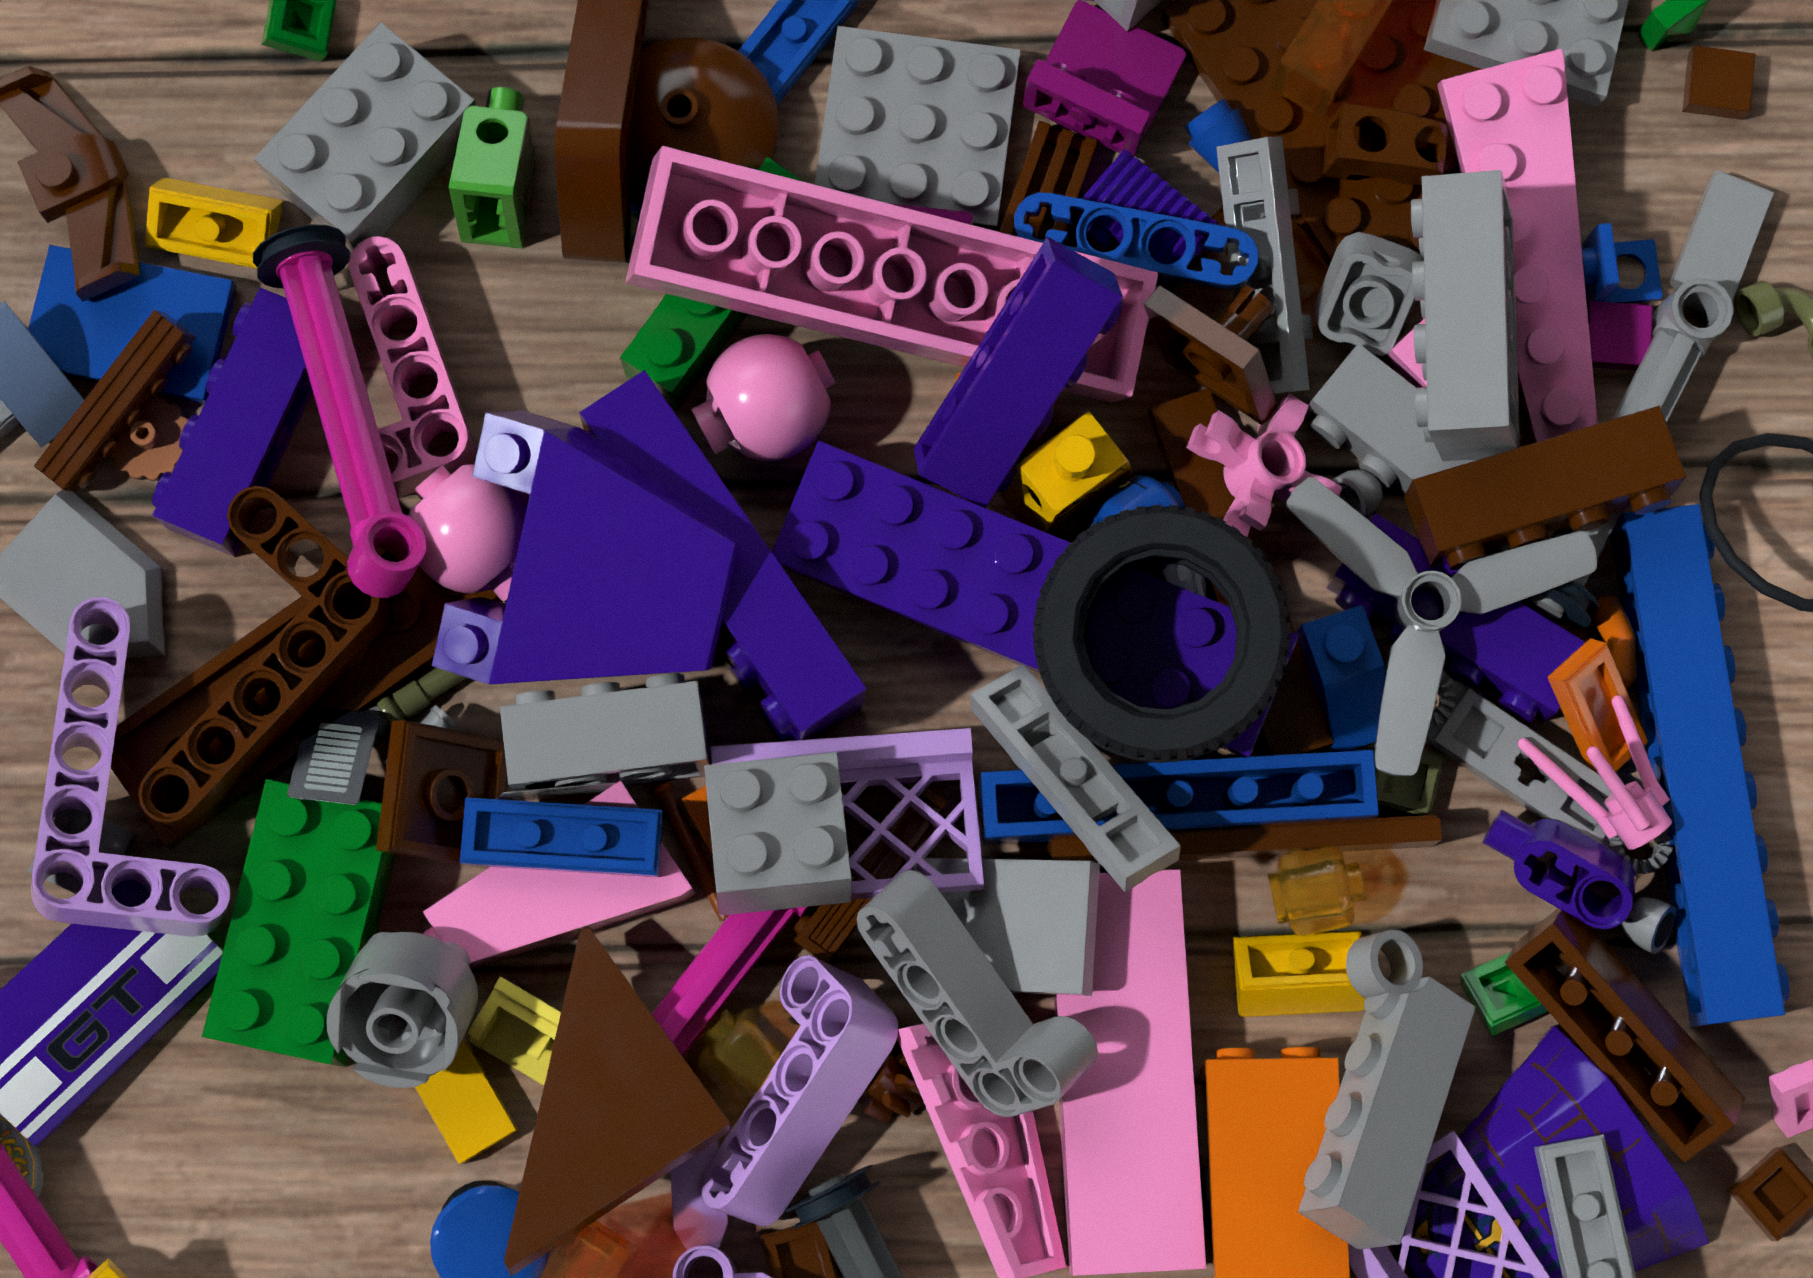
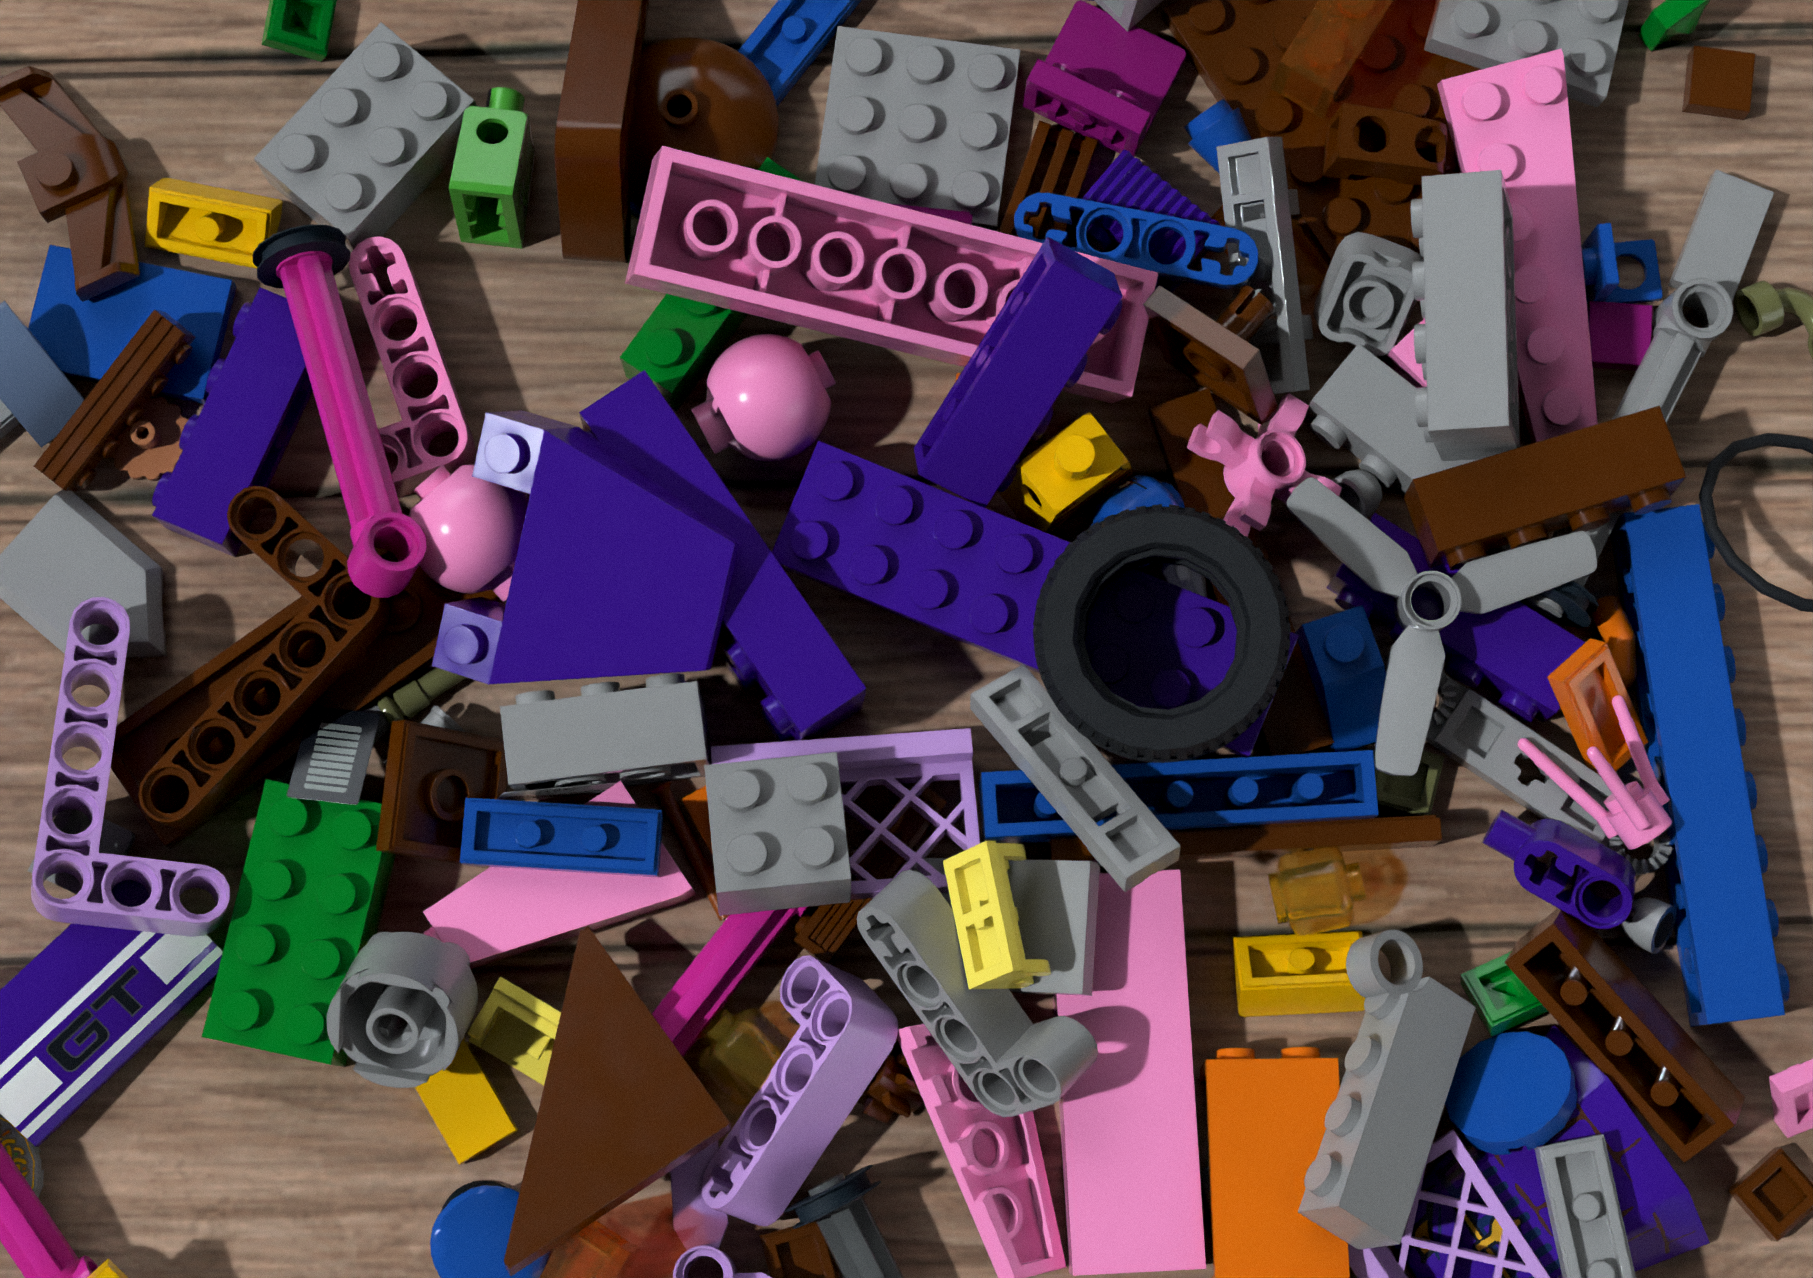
none -> light yellow hinge [943,841,1051,990]
none -> blue tile [1445,1031,1578,1155]

